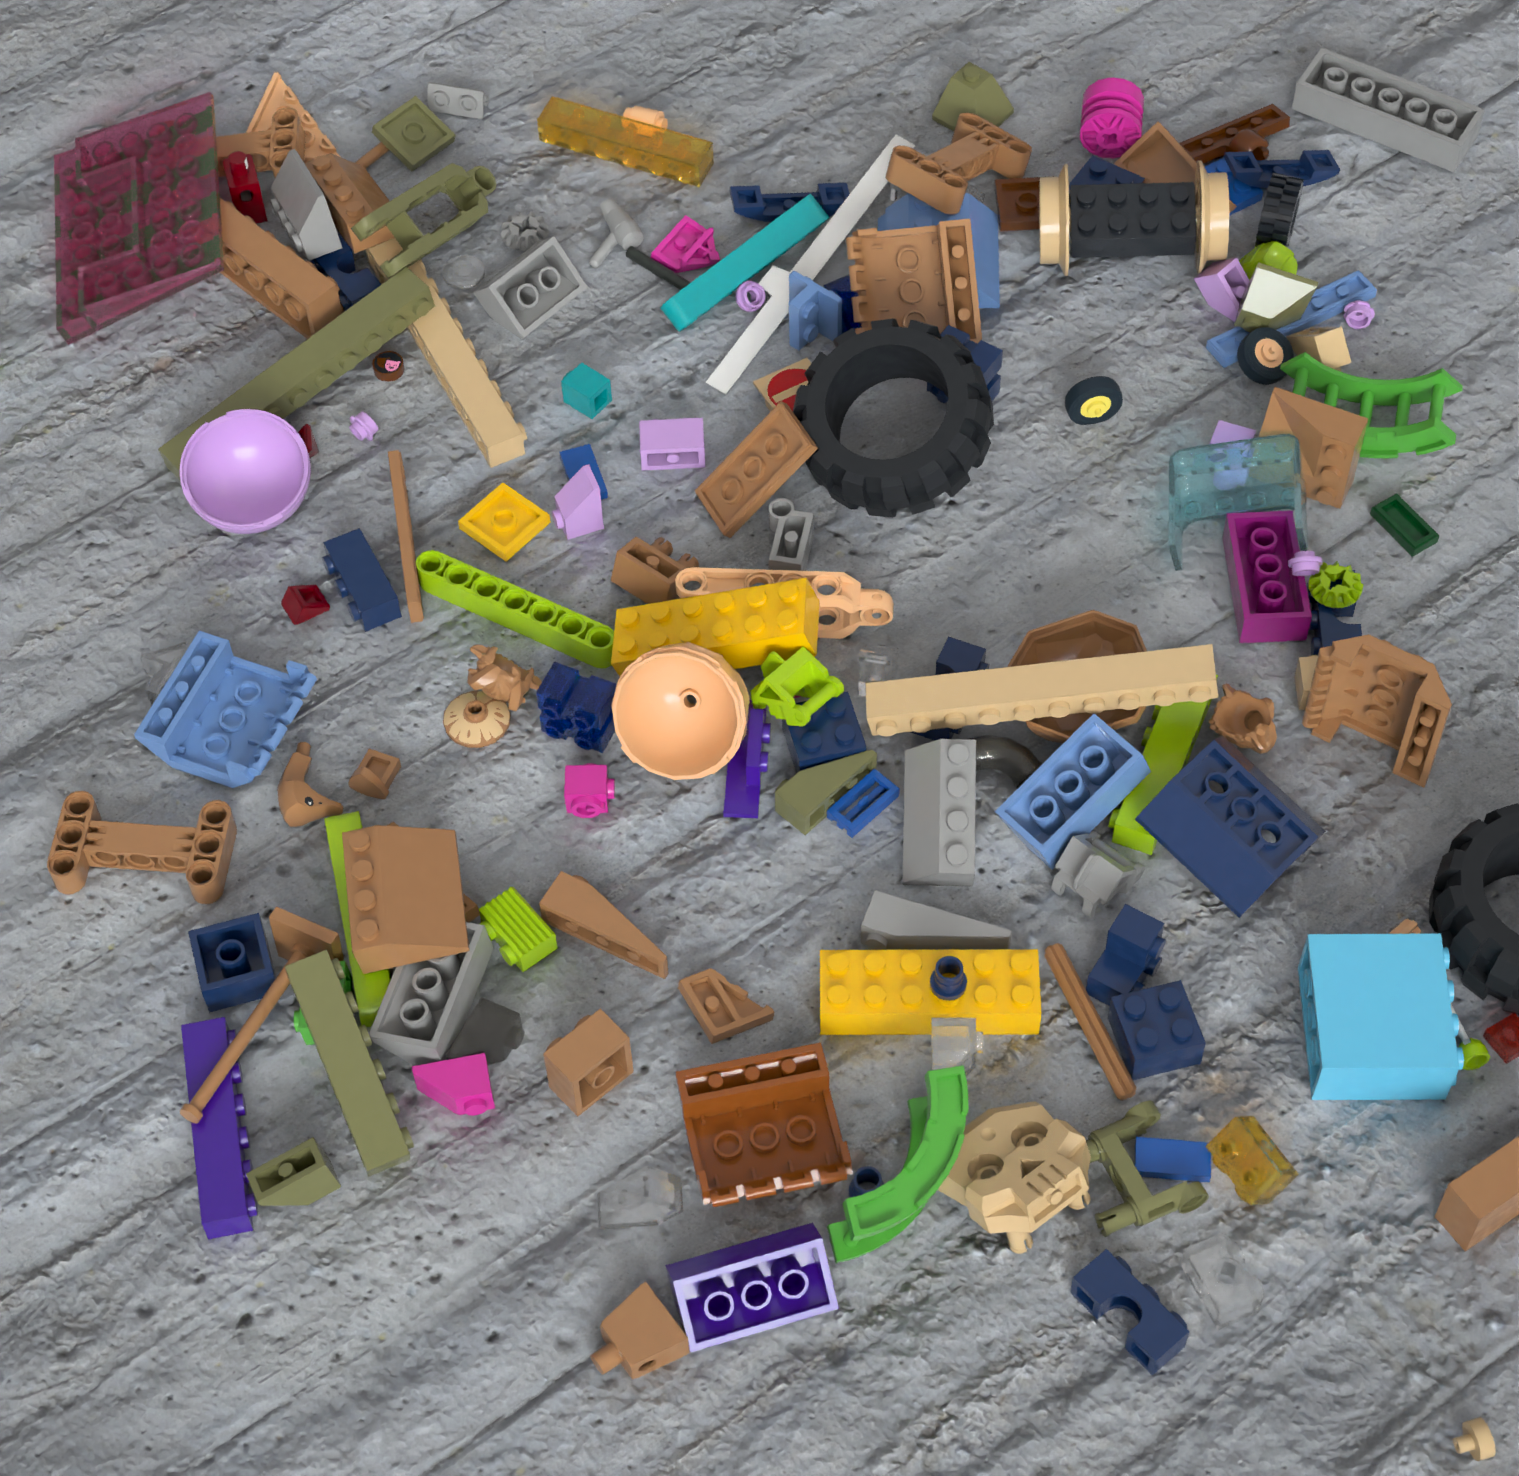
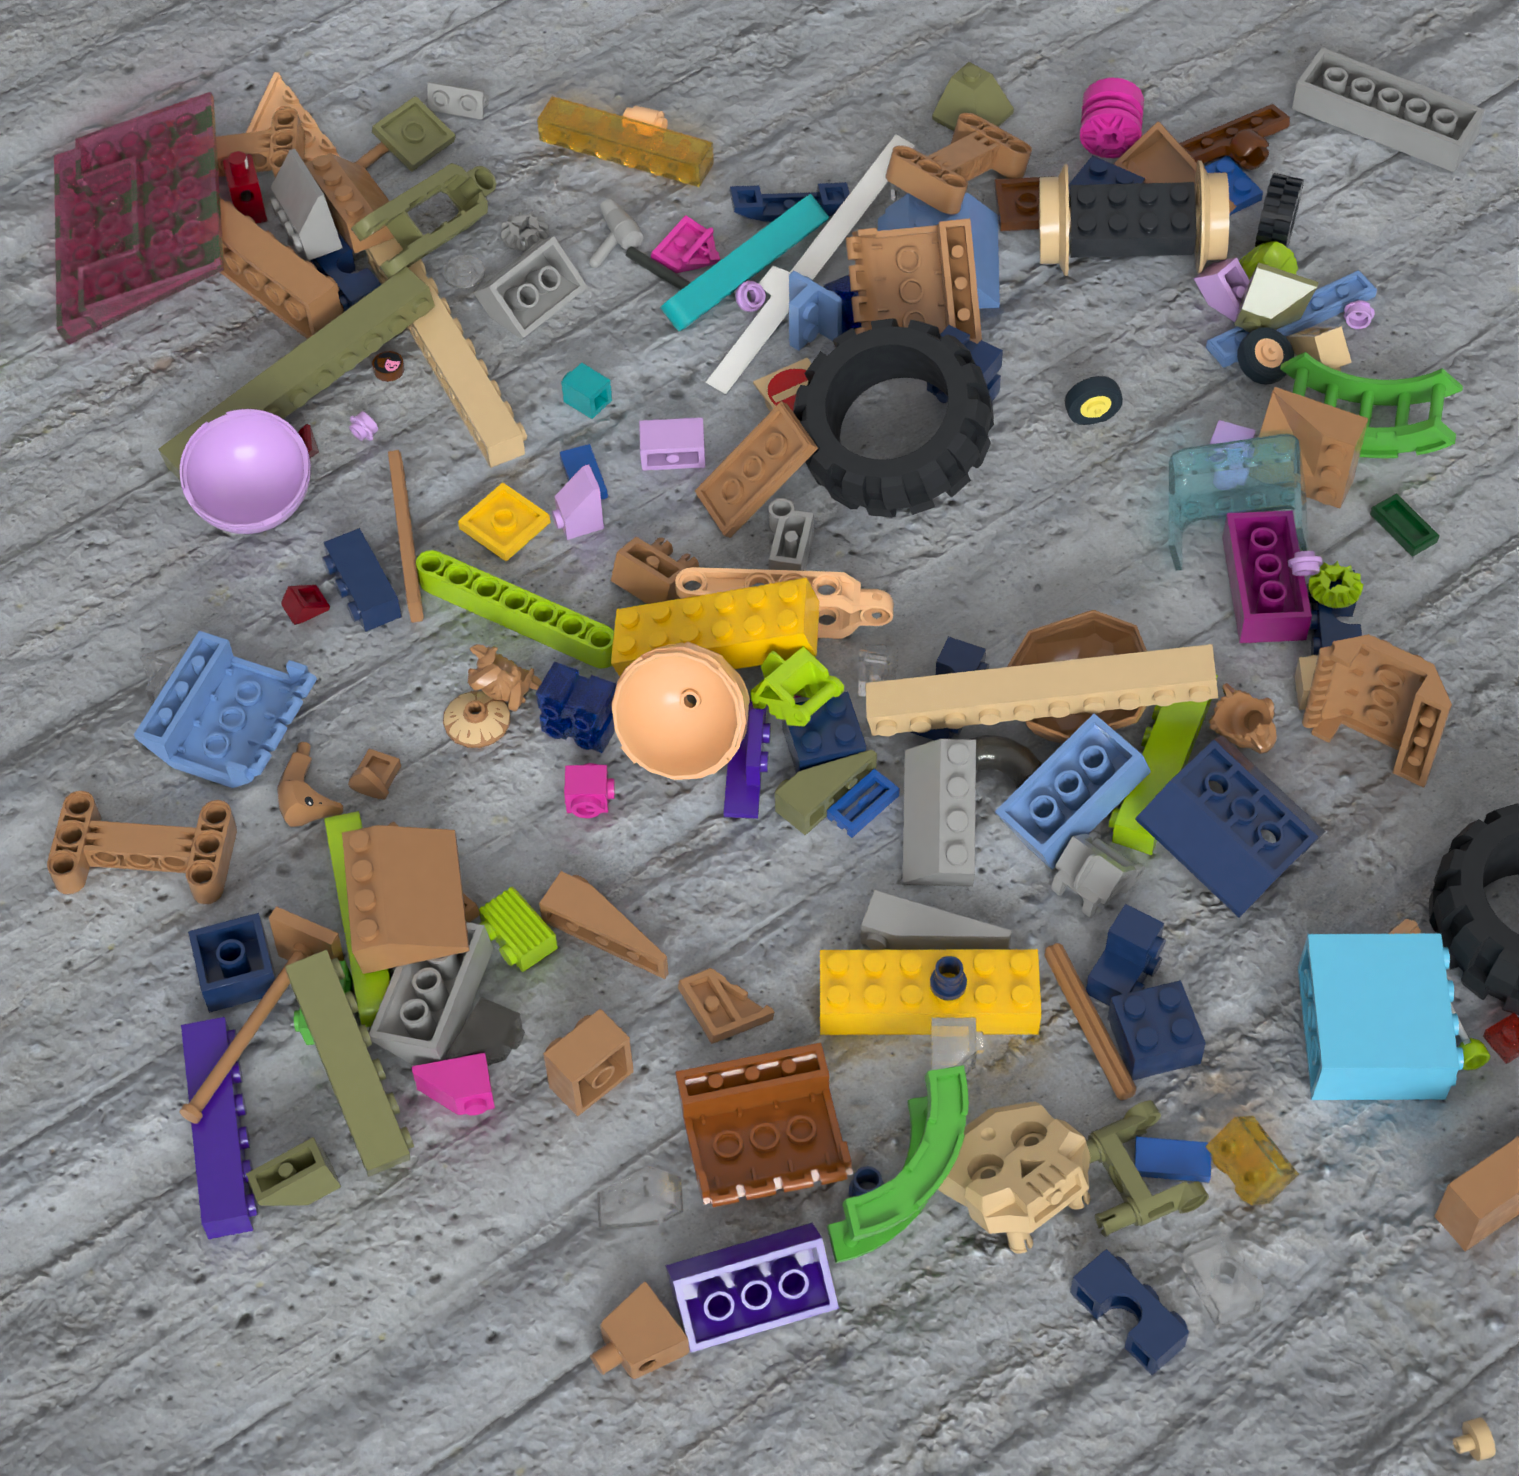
dark blue slope [1223,150,1340,189] -> none

